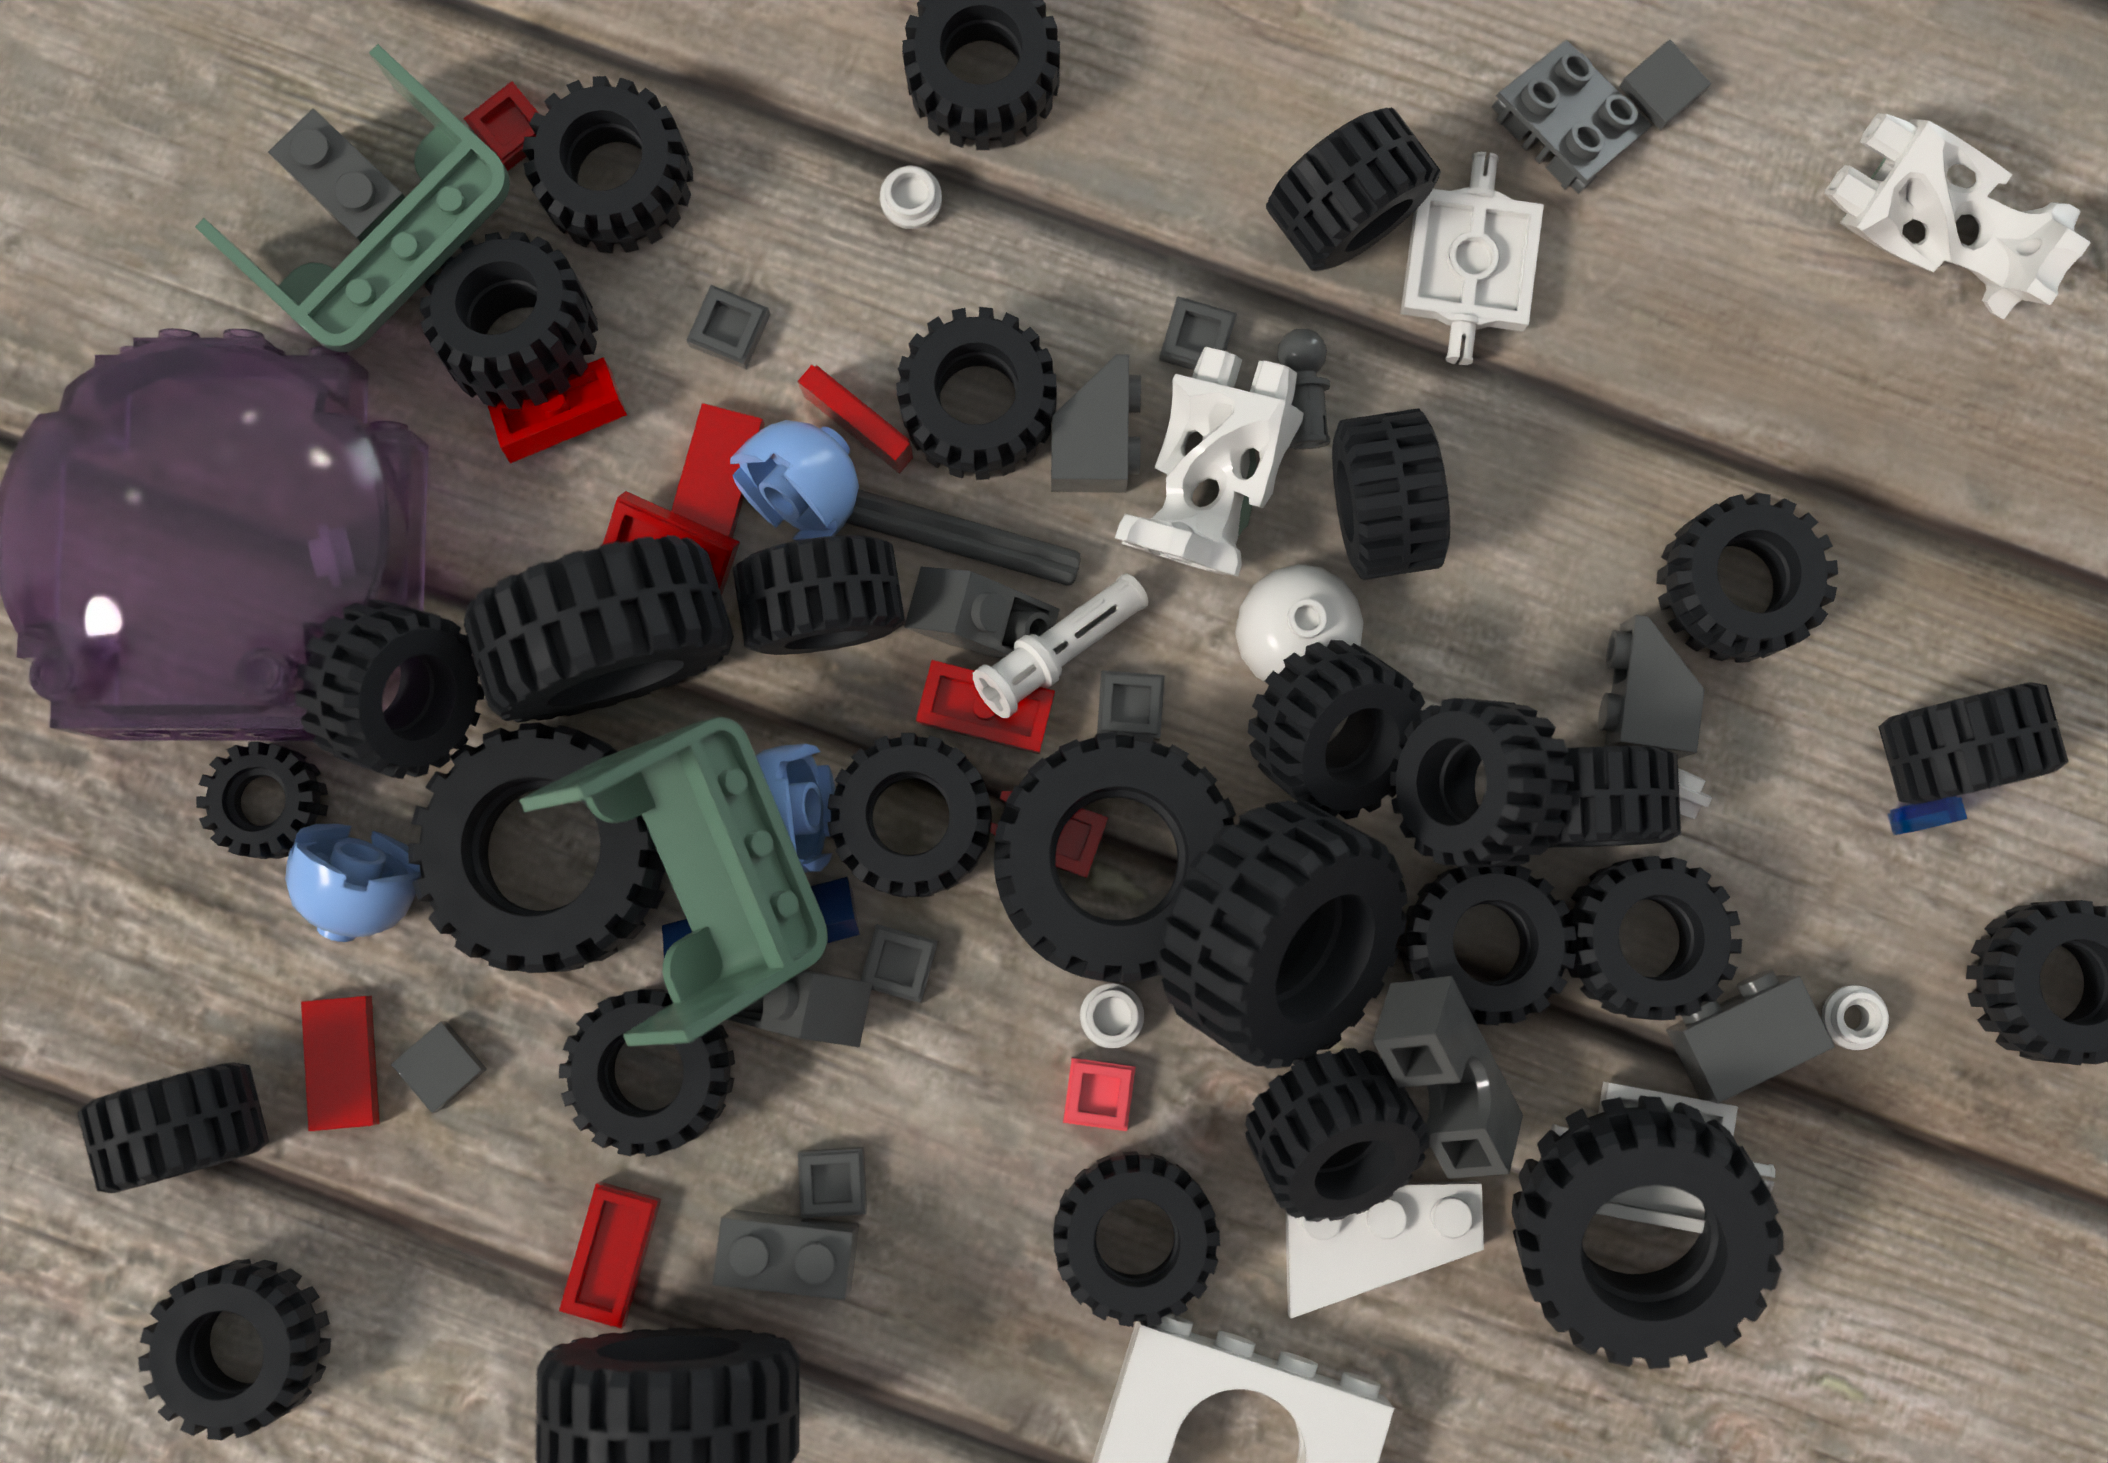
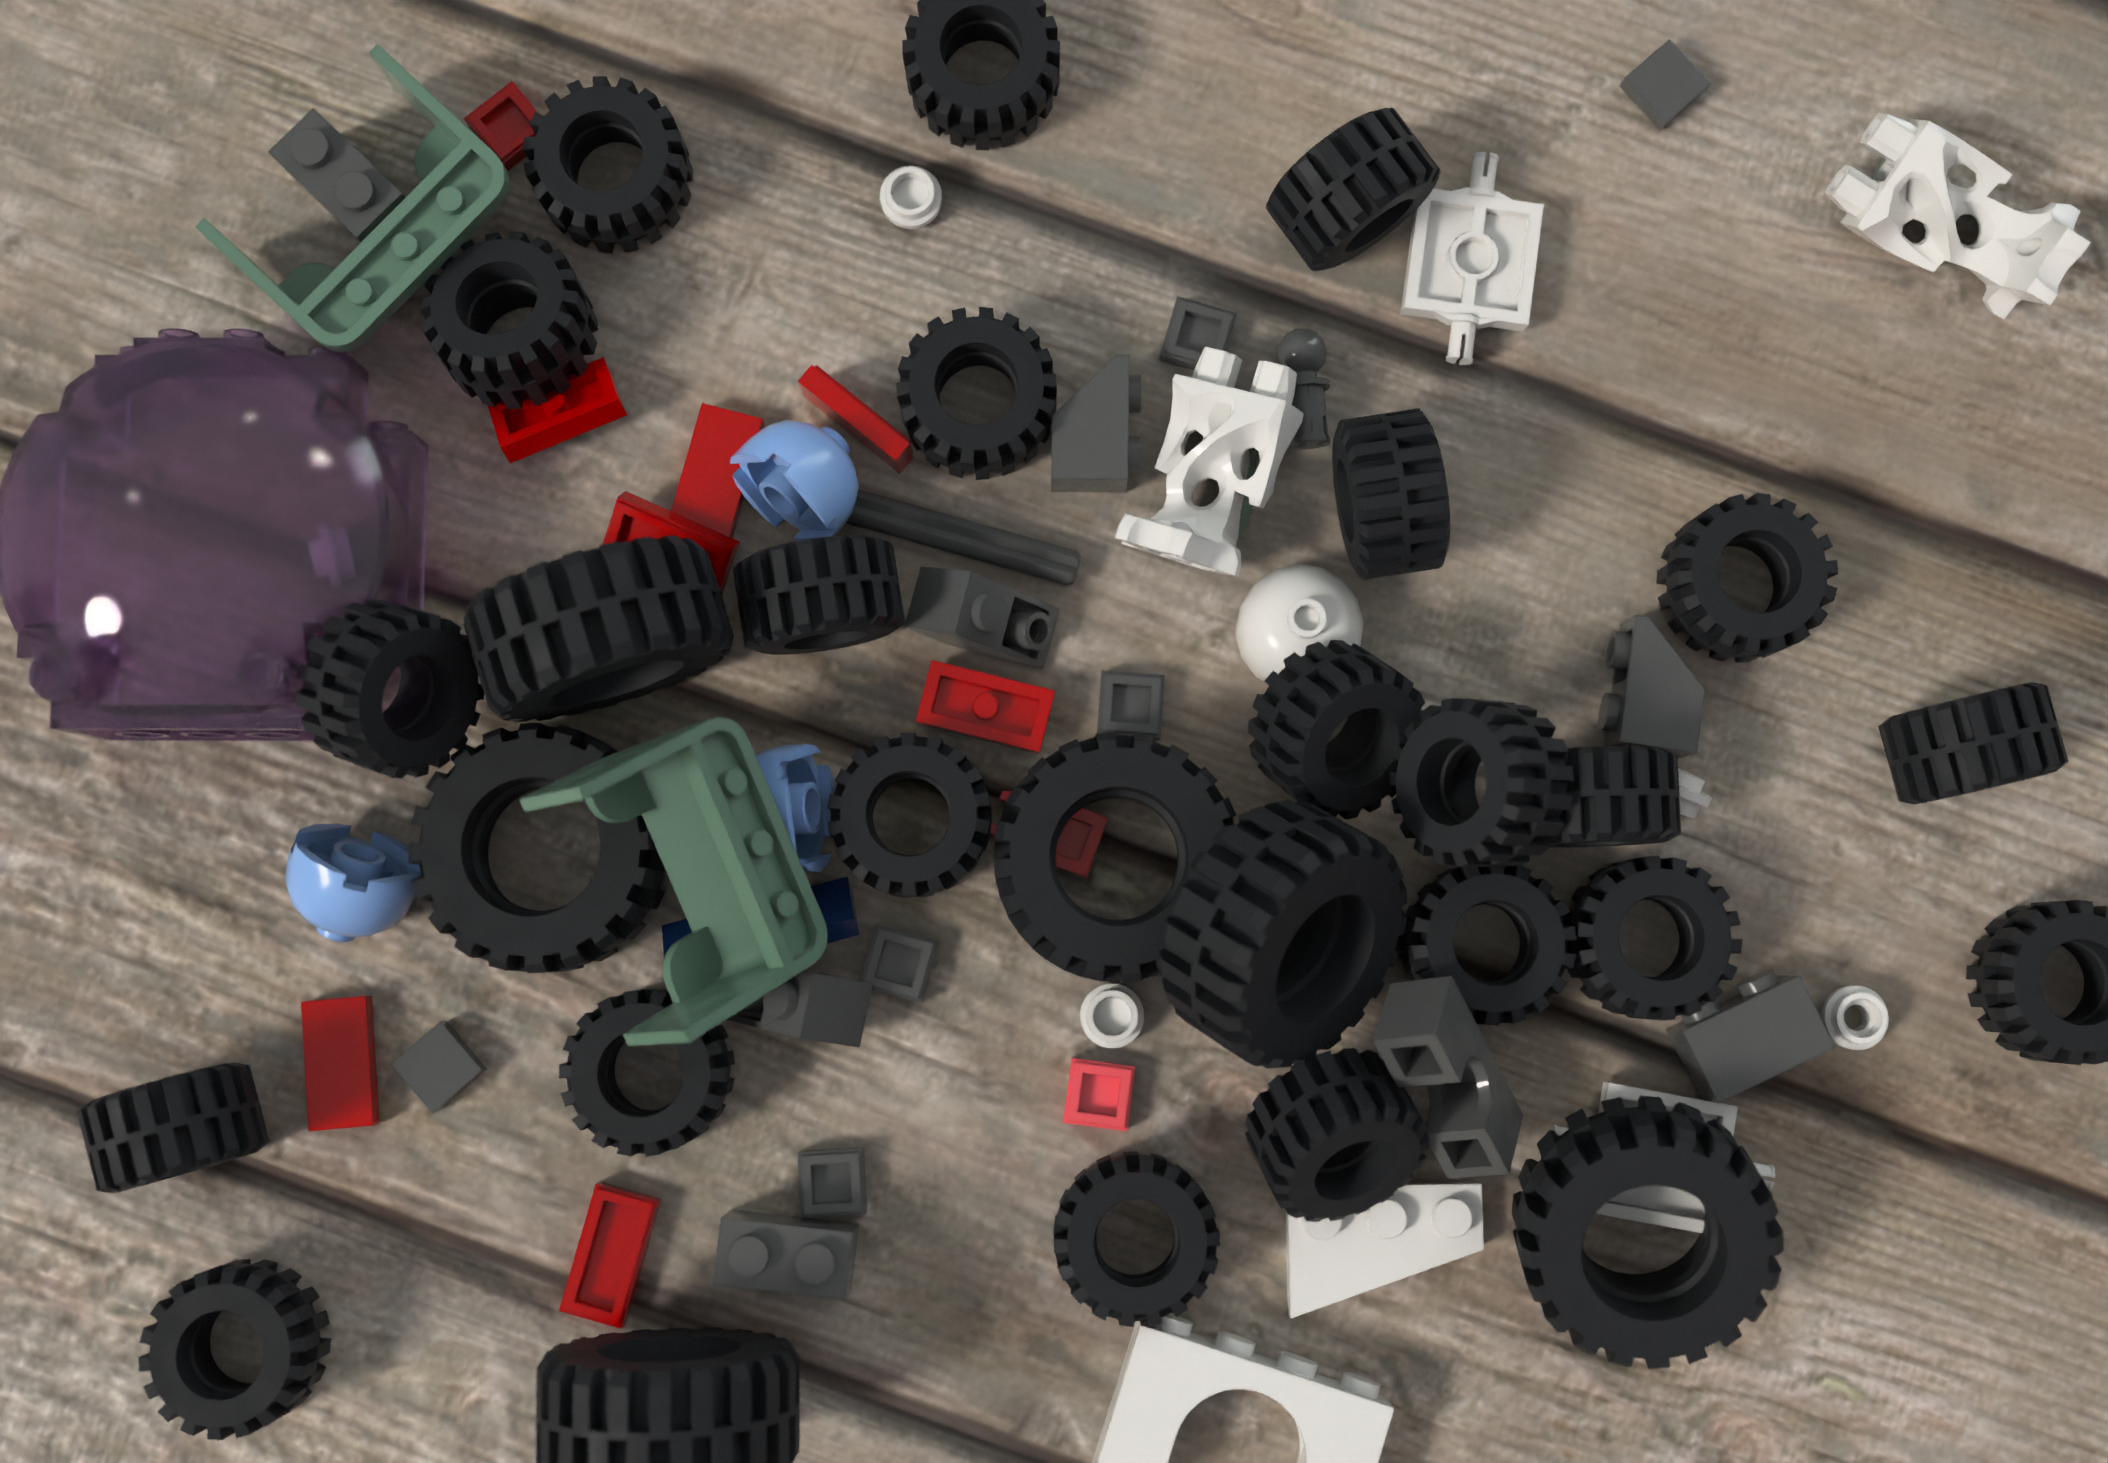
black tyre [196,741,328,859] -> none
dark grey tile [686,285,771,370] -> none
white pin [973,574,1149,719] -> none
dark grey hinge [1492,40,1652,194] -> none
clear blue tile [1887,796,1967,836] -> none

